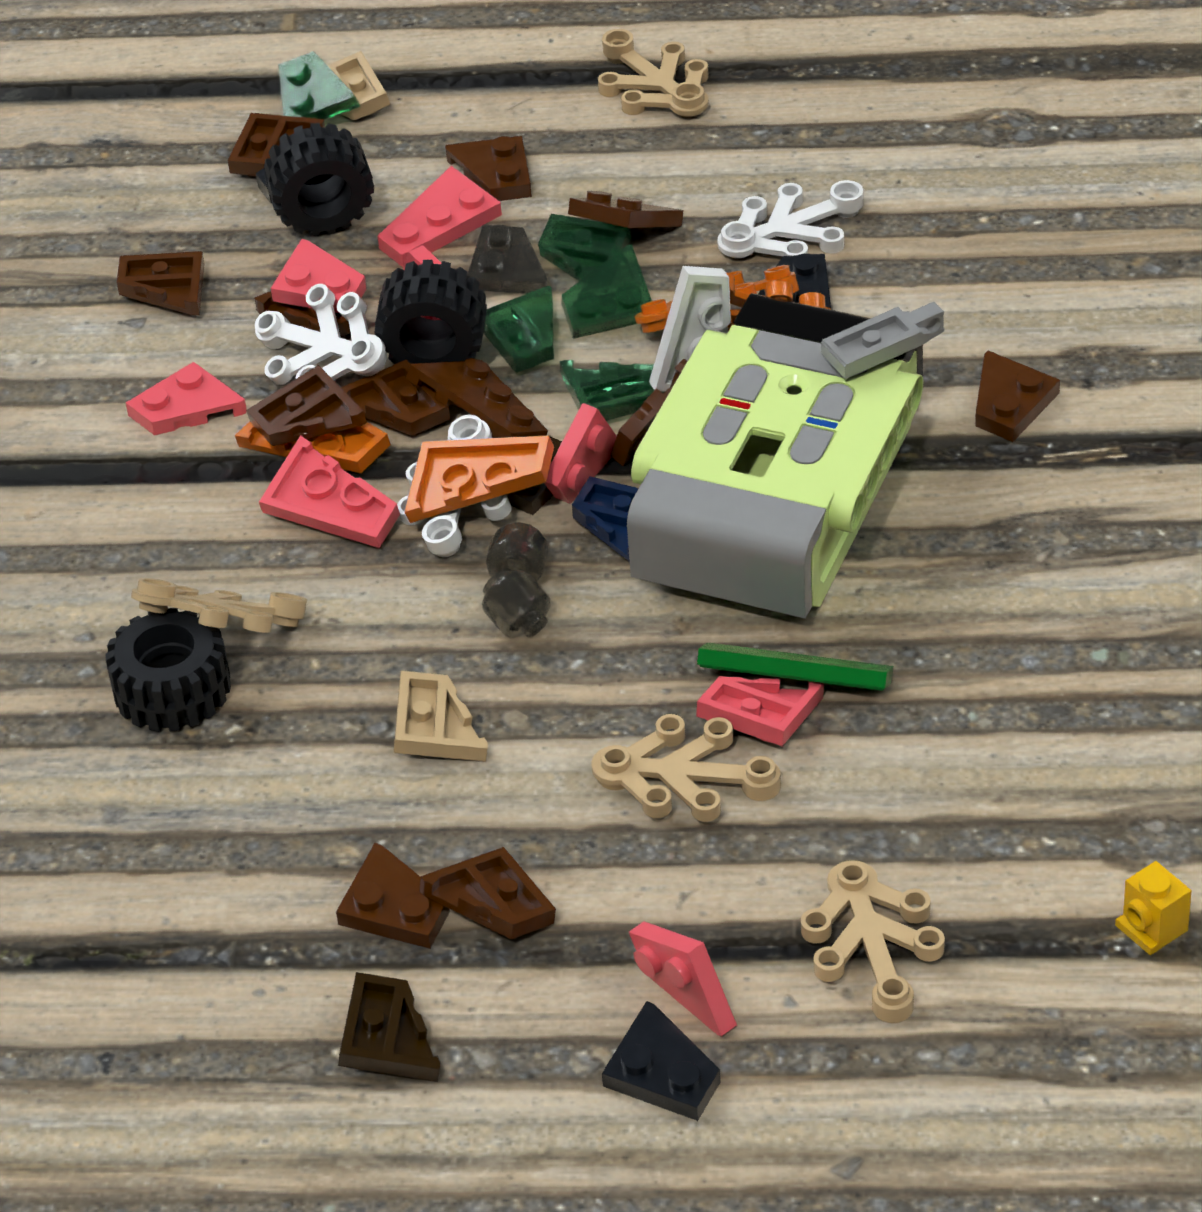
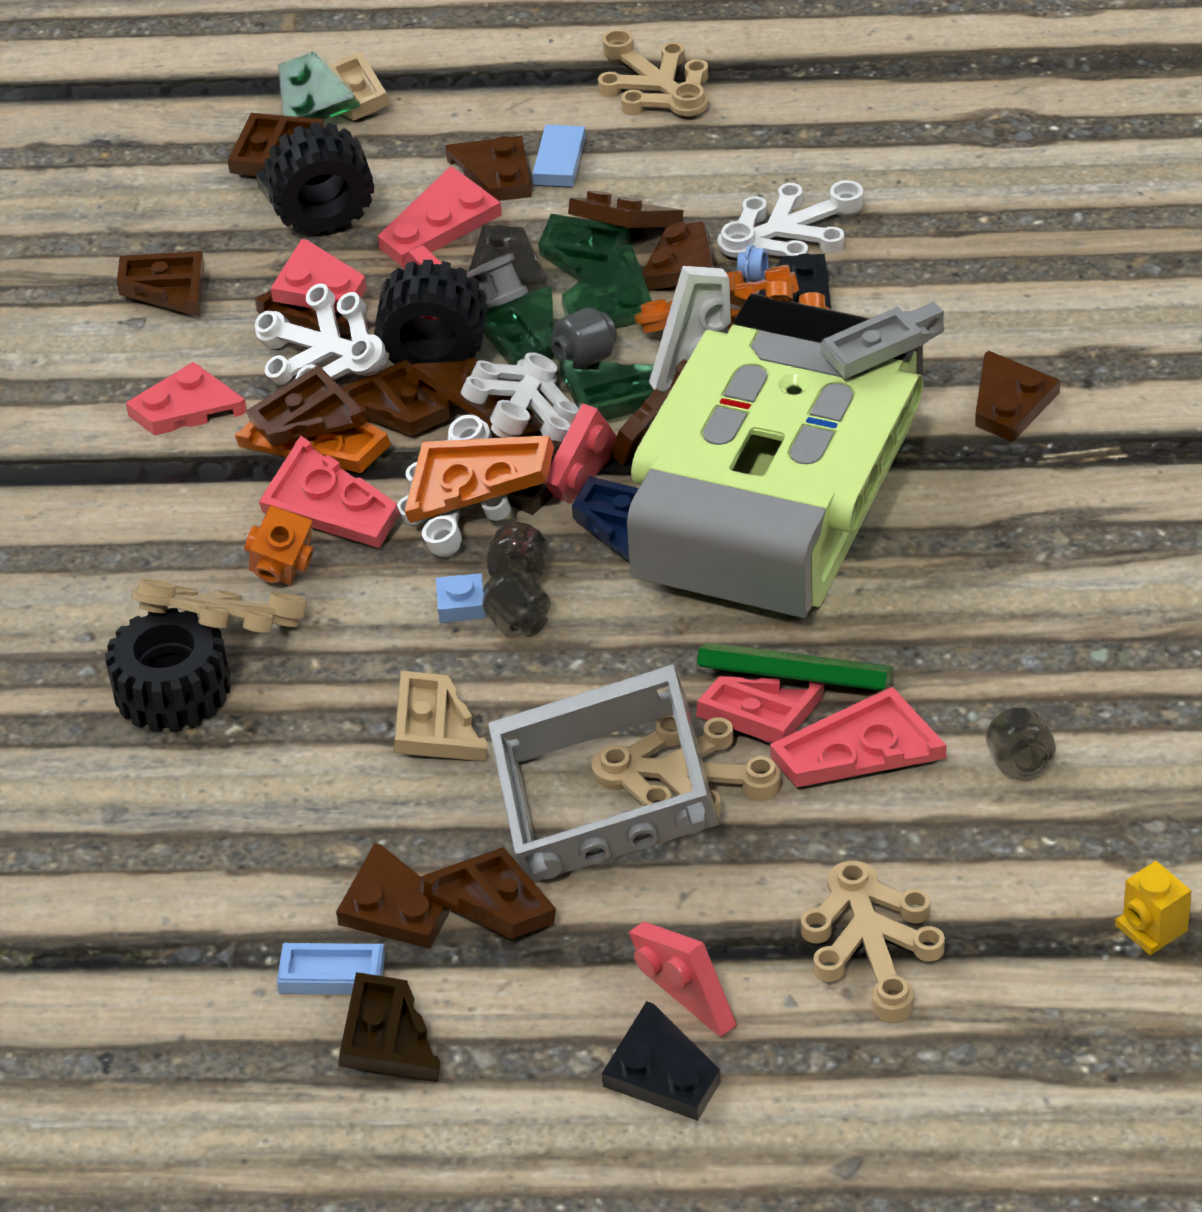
none -> orange brick [244,504,314,586]
none -> light blue tile [277,943,385,994]
none -> light blue plate [436,573,486,623]
none -> white plant [461,352,579,442]
none -> light grey piece [467,253,529,307]
none -> light grey window [488,664,719,882]
none -> light blue tile [532,125,586,187]
none -> dark grey head [551,307,617,370]
none -> reddish brown wing [640,221,715,290]
none -> light blue plate [737,245,769,283]
none -> coral wing [770,687,947,787]
none -> clear smoke head [986,707,1056,779]

